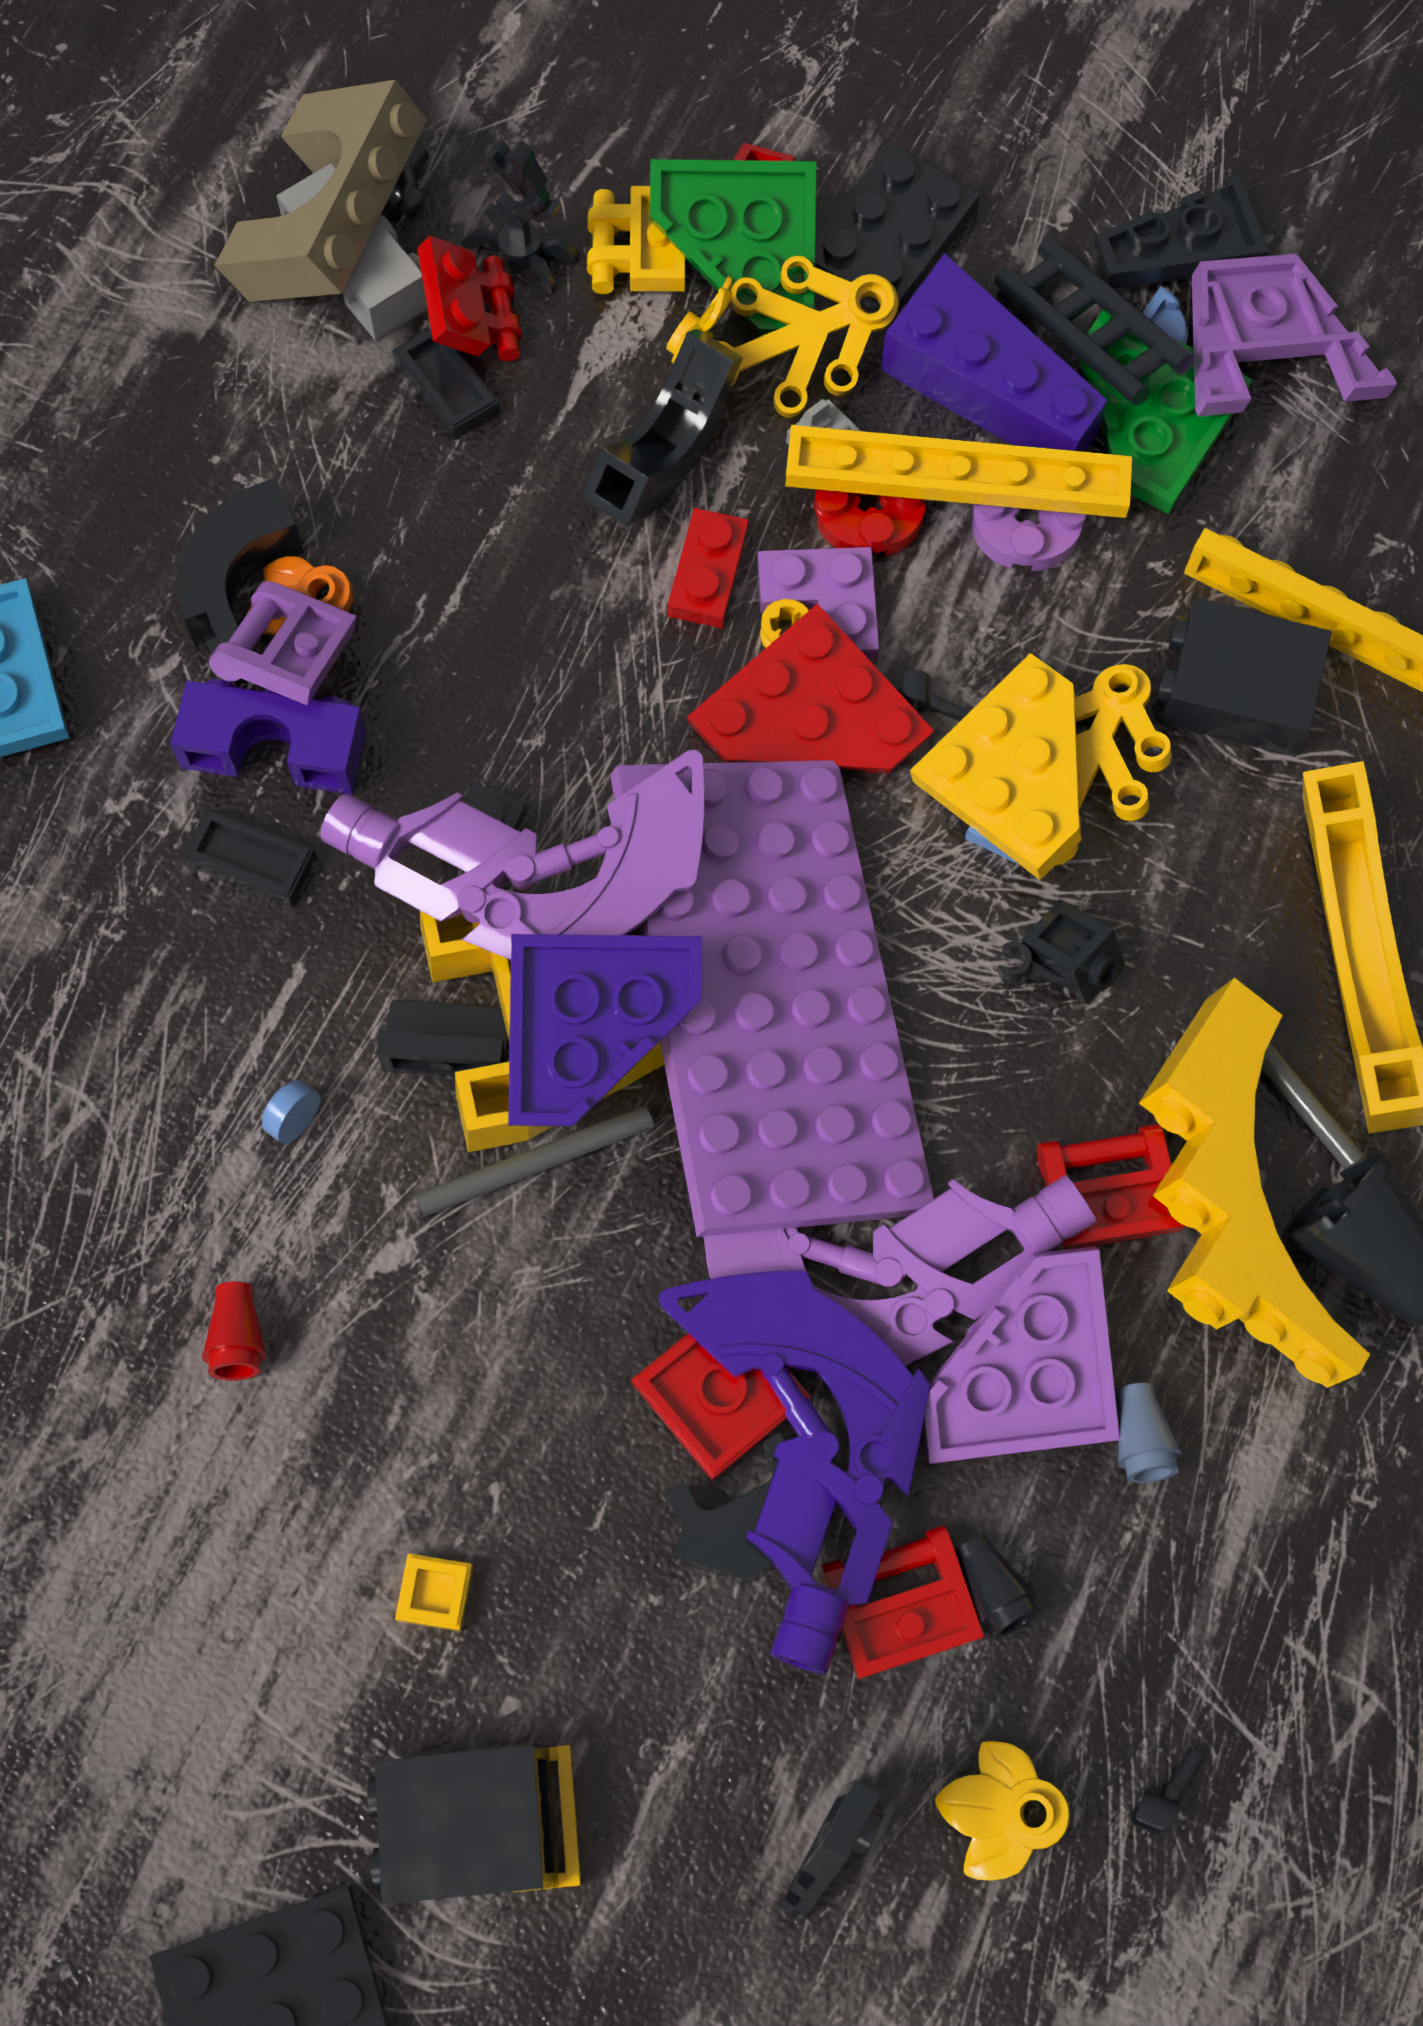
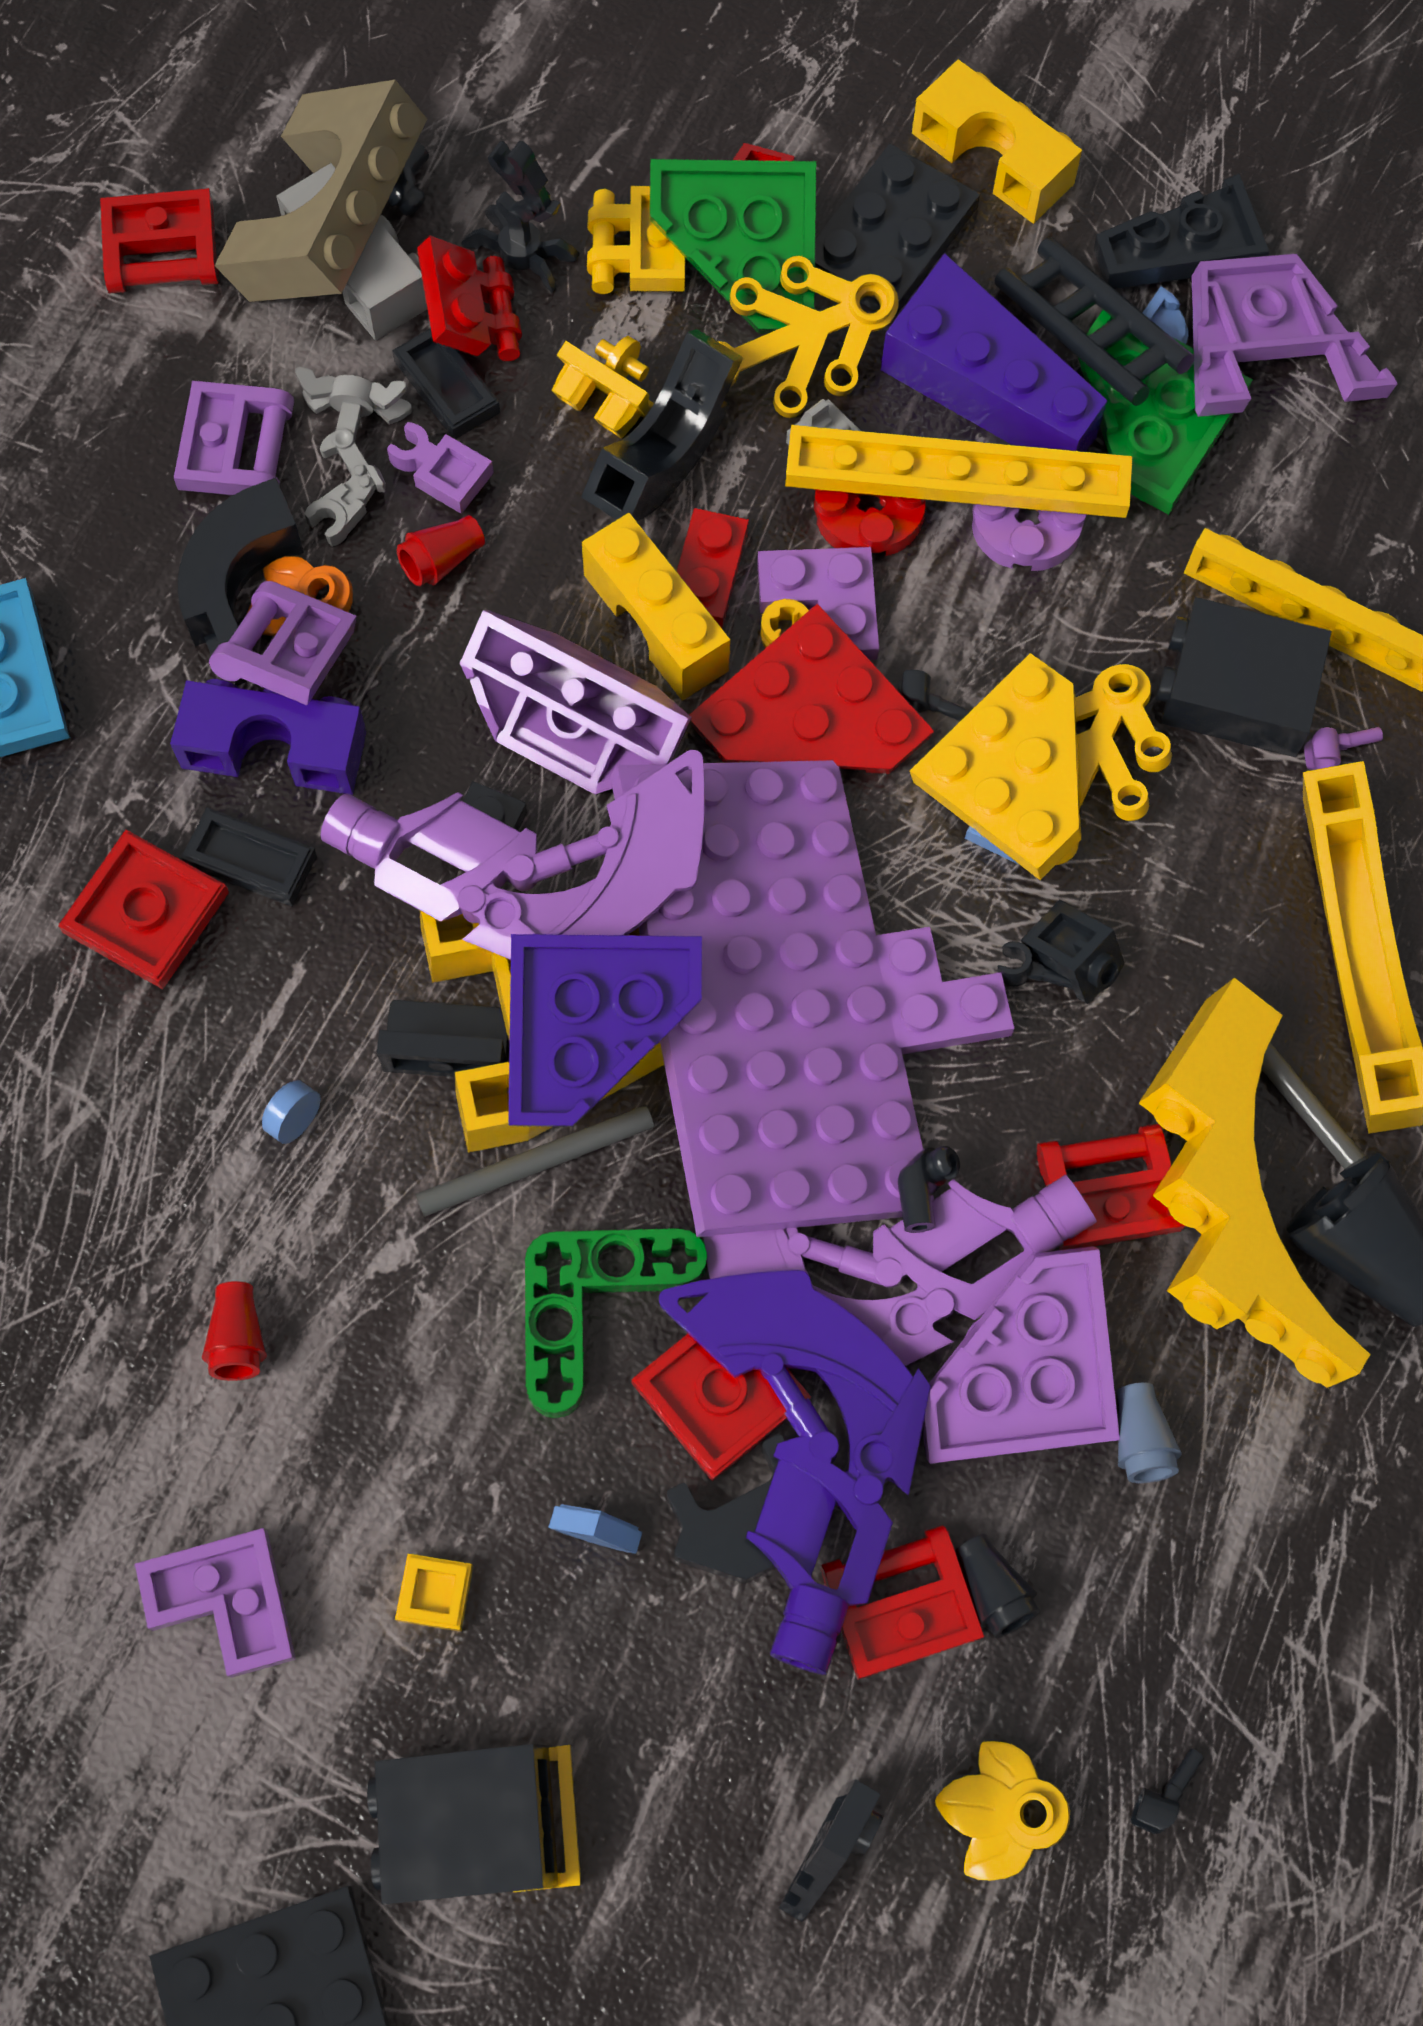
yellow plate [666,276,732,364] -> none
none -> red plate [58,830,229,989]
none -> red plate [100,188,219,294]
none -> medium lavender plate [135,1528,296,1678]
none -> medium lavender plate [174,381,295,495]
none -> light grey piece [295,366,412,547]
none -> medium lavender plate [387,422,494,514]
none -> red cone [396,515,485,586]
none -> medium lavender wedge [460,610,692,794]
none -> green beam [525,1228,707,1418]
none -> medium blue tile [548,1504,642,1554]
none -> yellow hips [552,336,654,439]
none -> yellow arch [582,513,730,701]
none -> medium lavender plate [873,927,1014,1055]
none -> black arm [897,1146,960,1233]
none -> yellow arch [912,59,1082,224]
none -> medium lavender hand [1304,727,1383,770]

